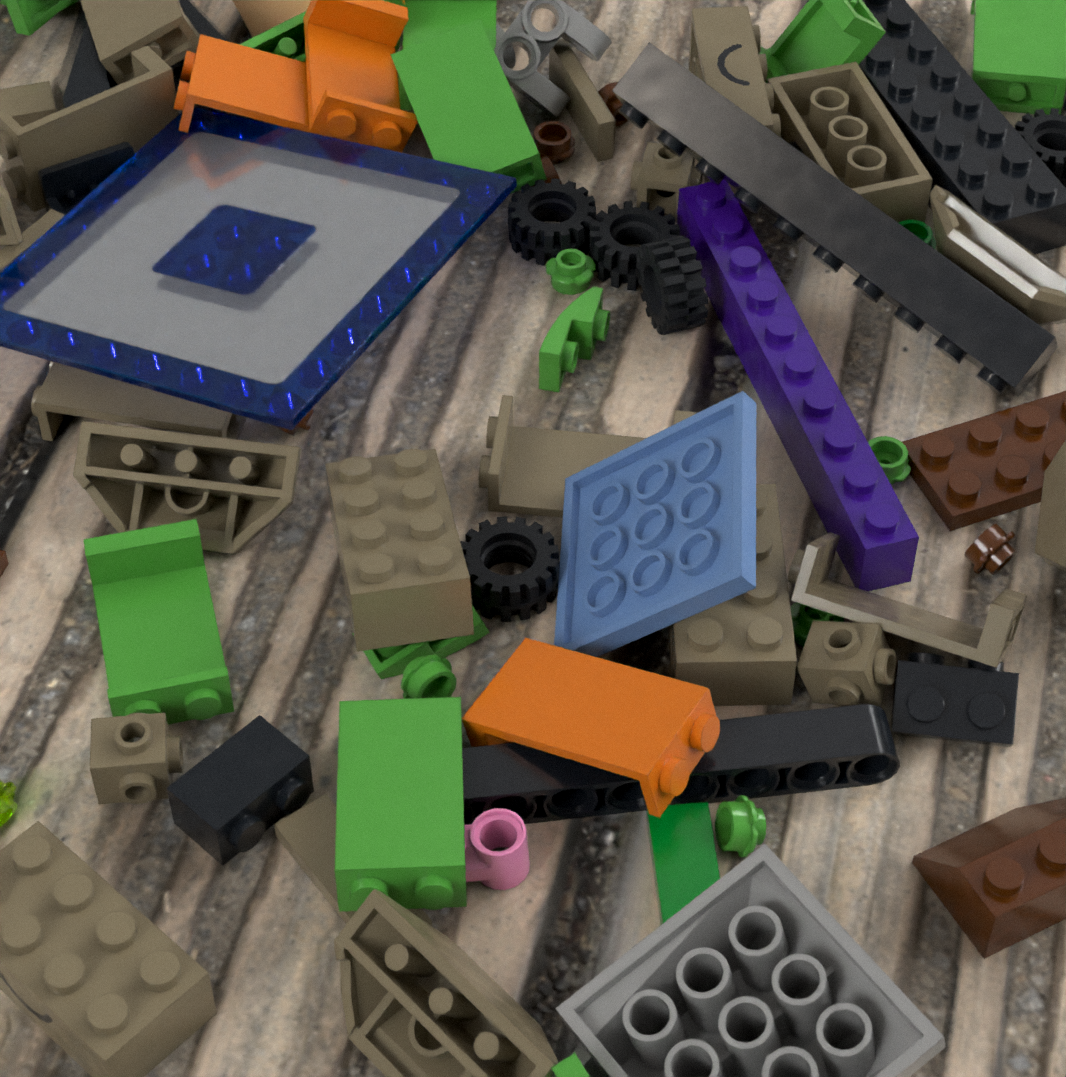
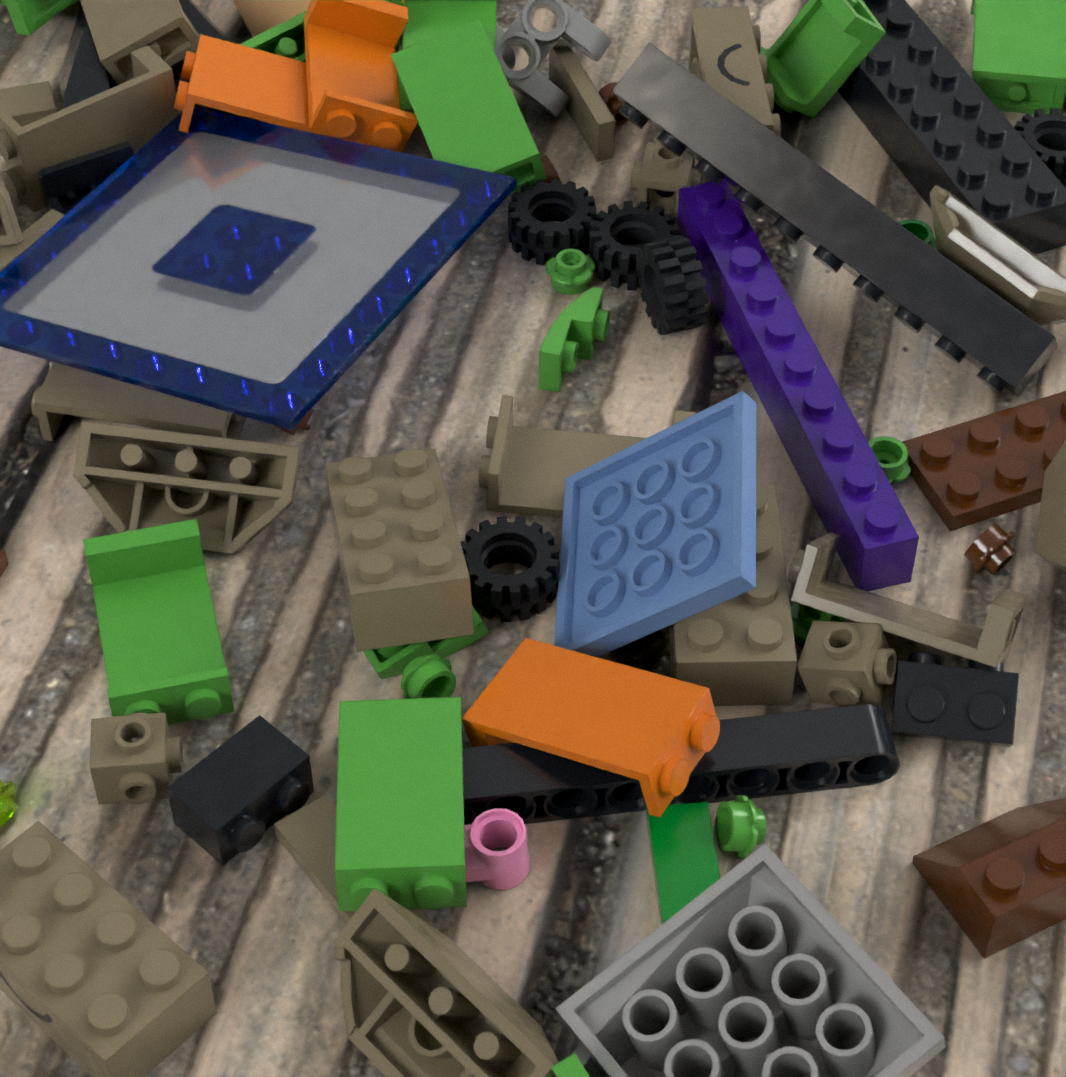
reddish brown plate [533,121,575,165] -> none
dark tan brick [767,62,932,223] -> none

